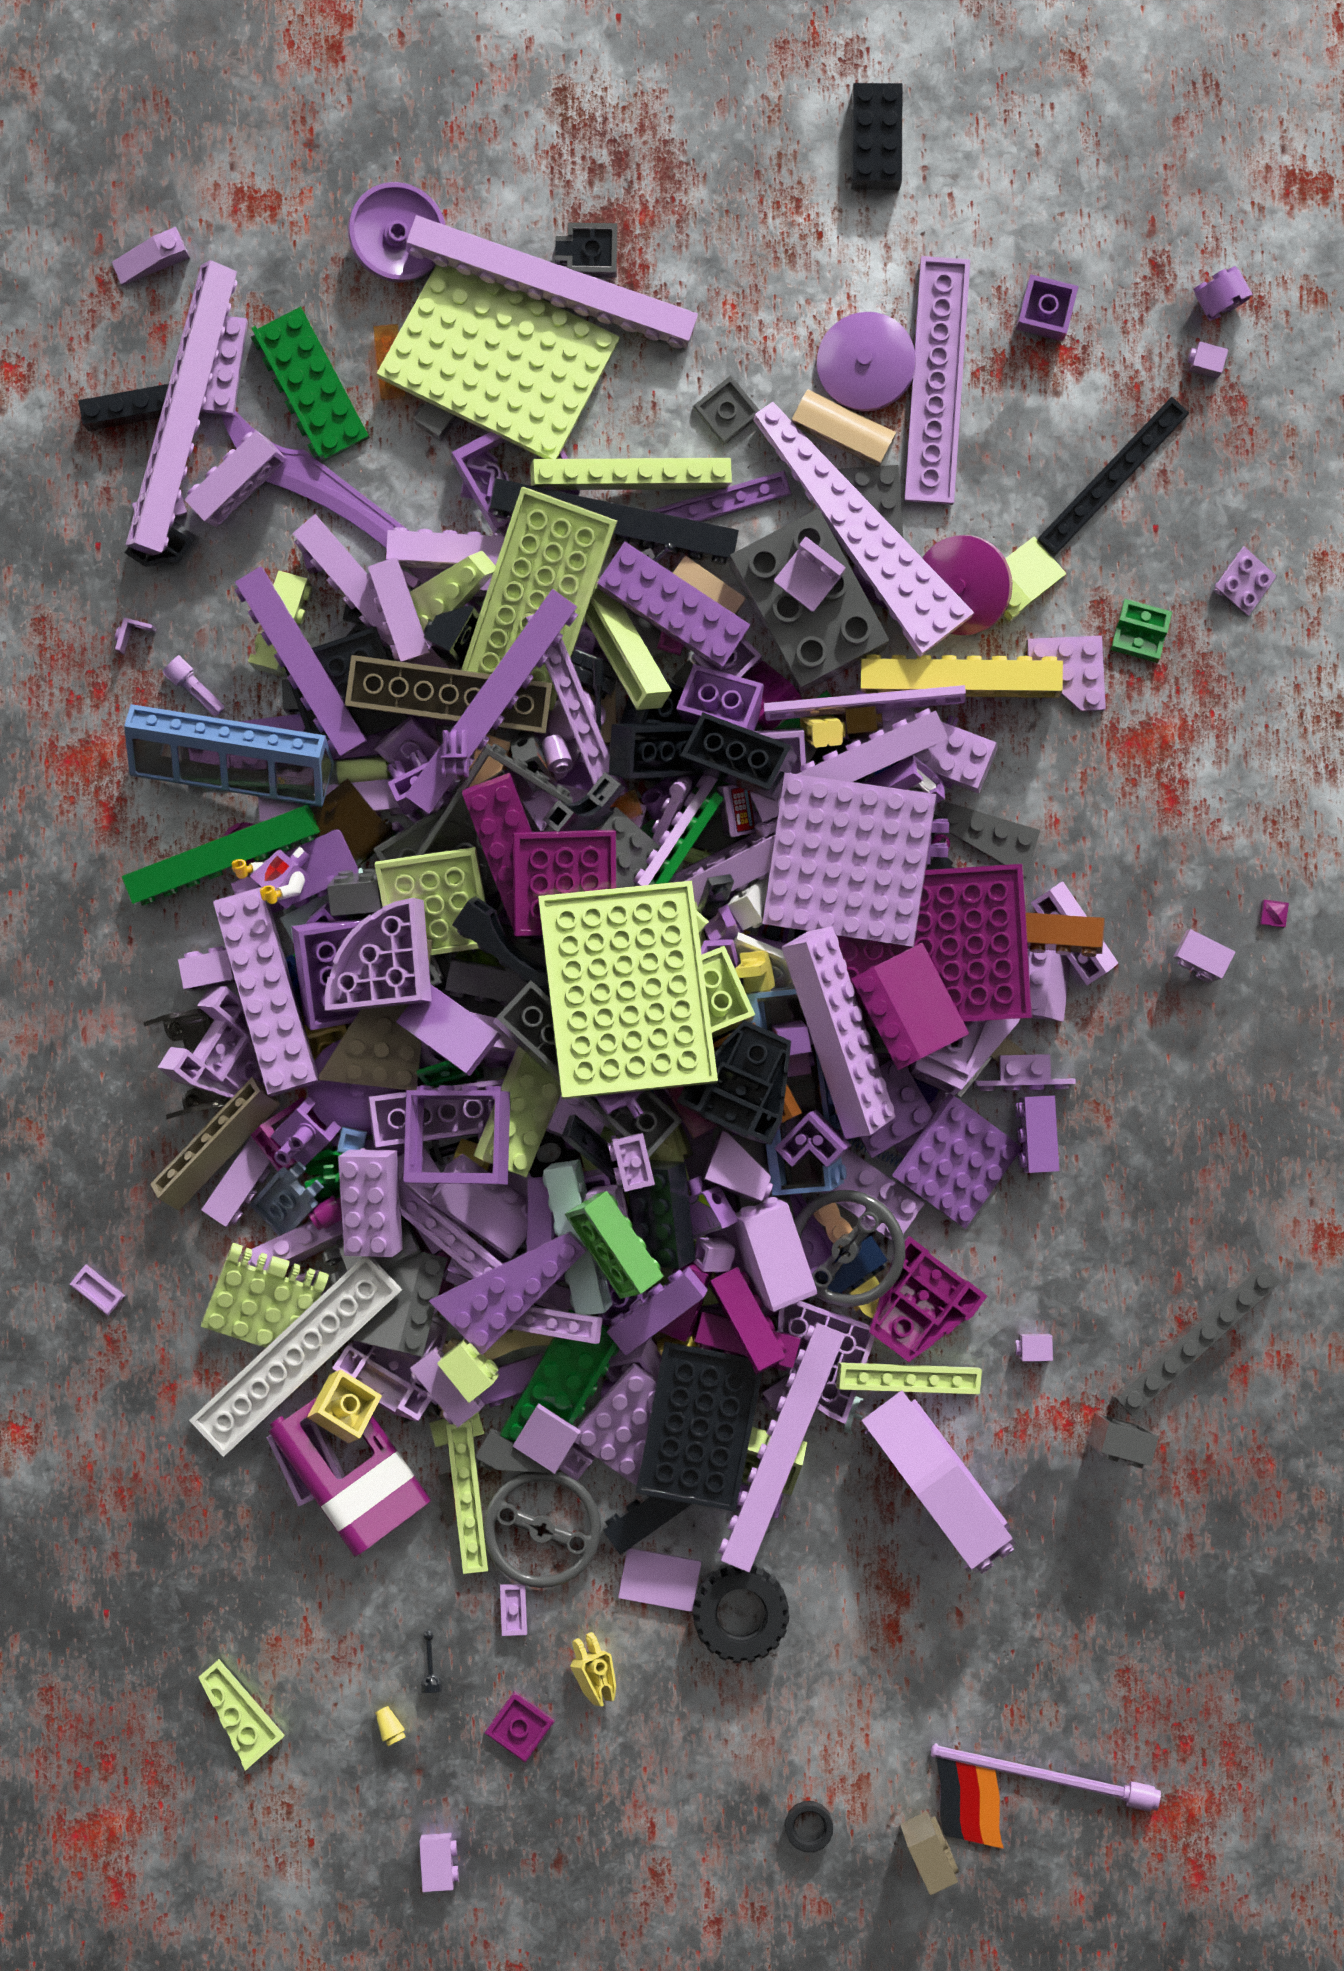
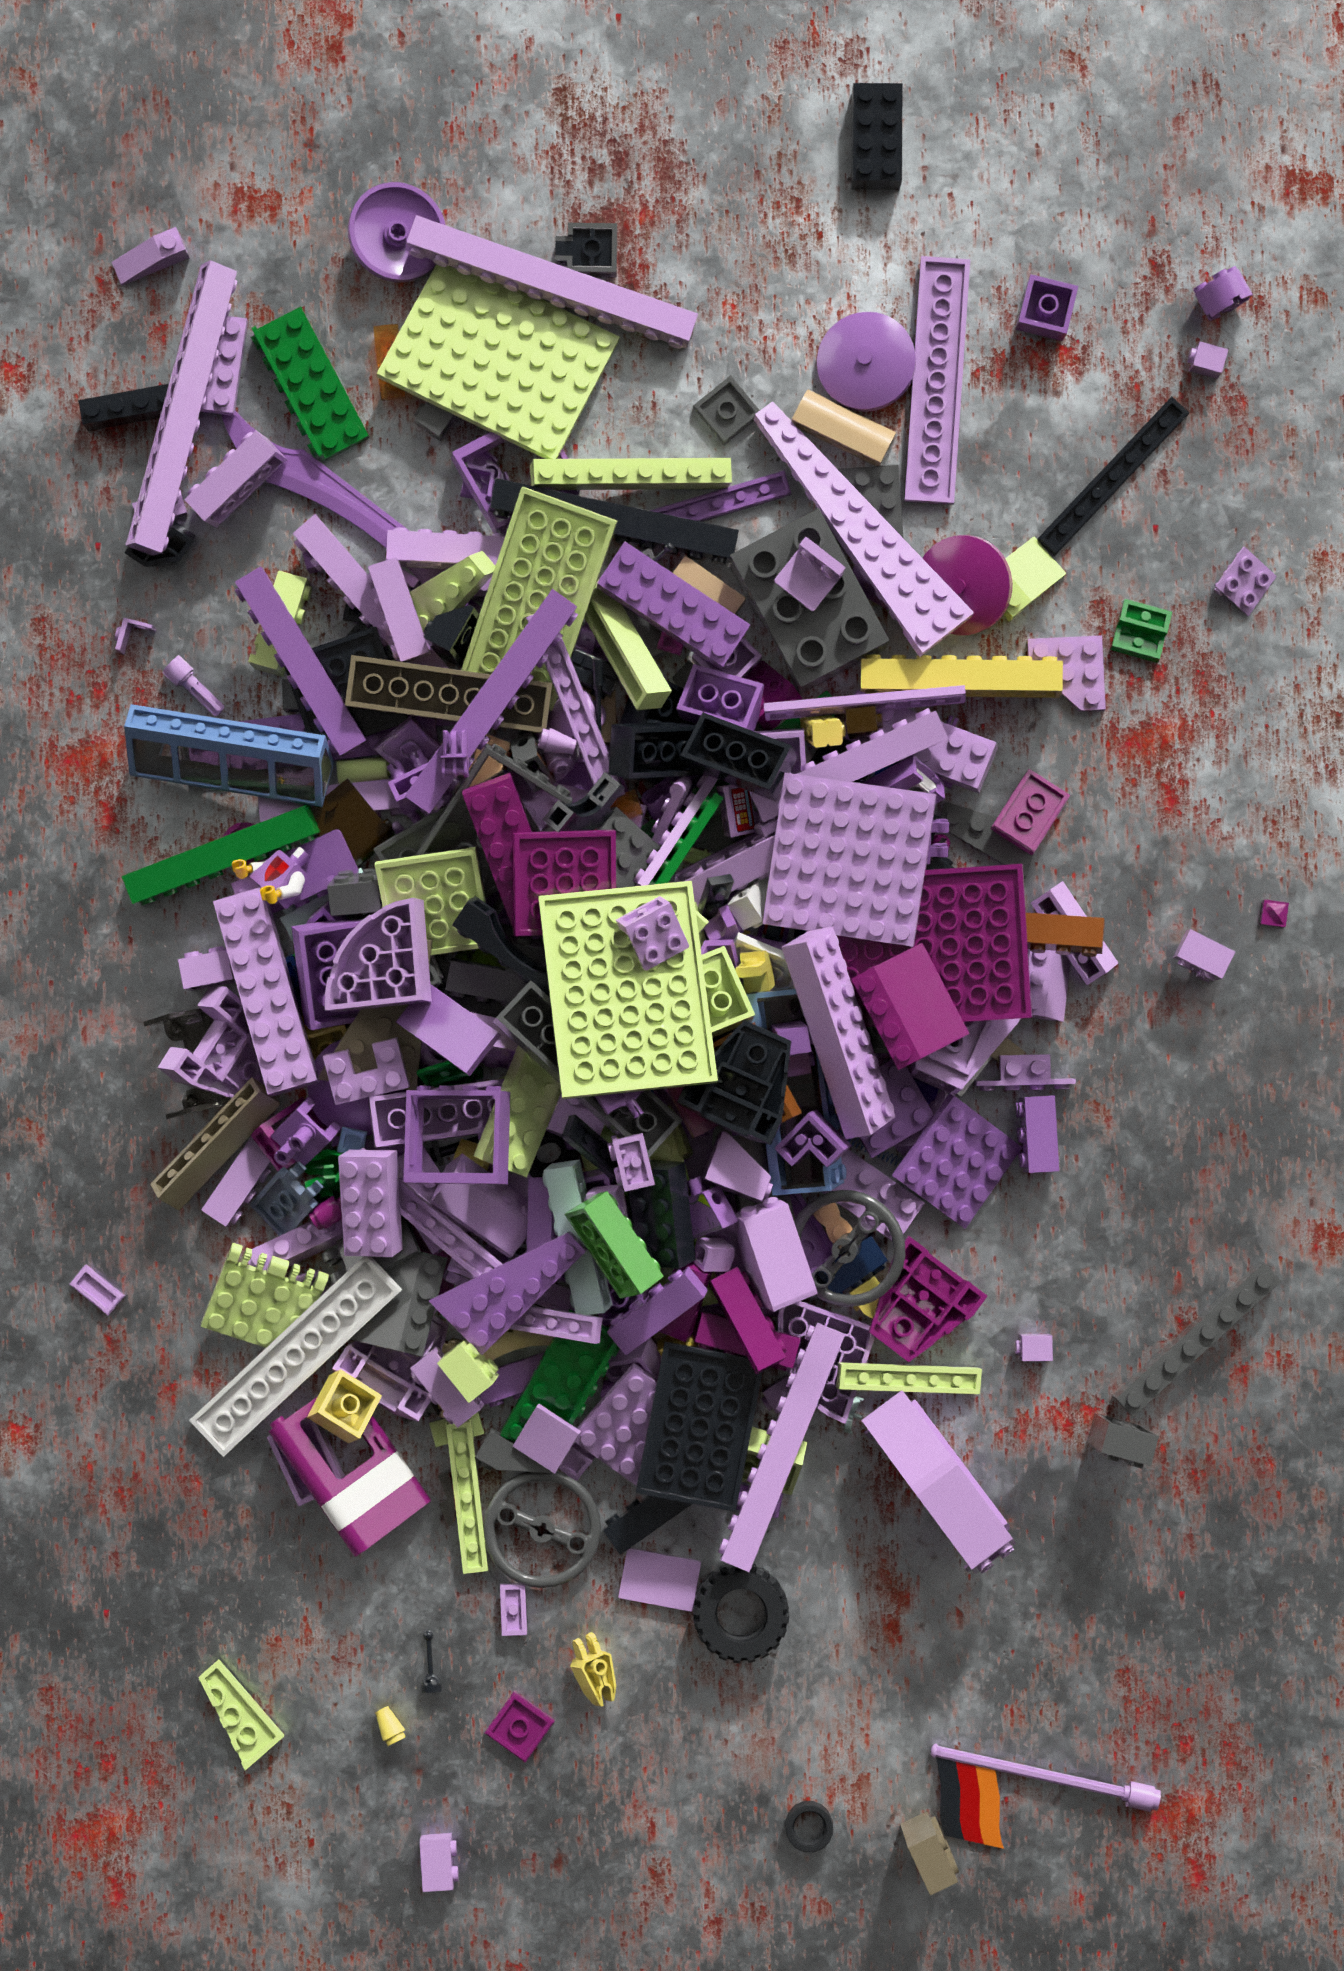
none -> lavender plate [323,1037,410,1105]
none -> lavender cone [538,728,576,755]
none -> lavender bracket [616,896,689,970]
none -> magenta tile [990,769,1070,855]

